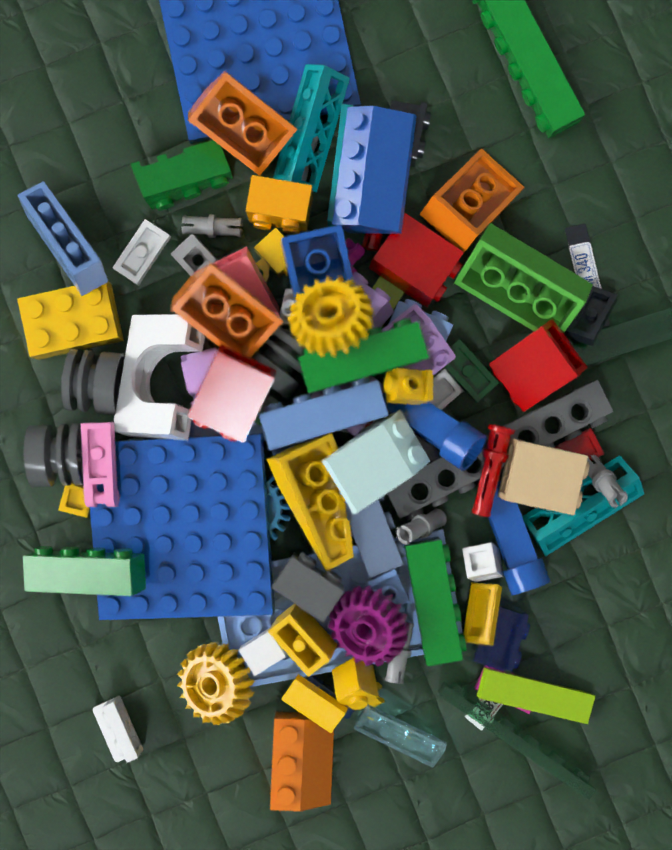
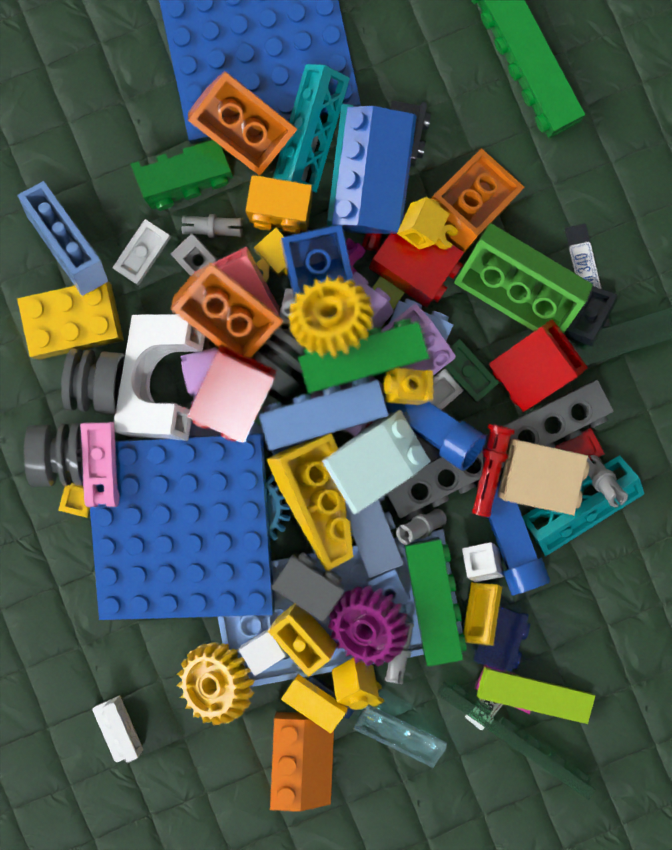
brick [23,546,146,596] -> none
none -> yellow brick [397,197,458,249]

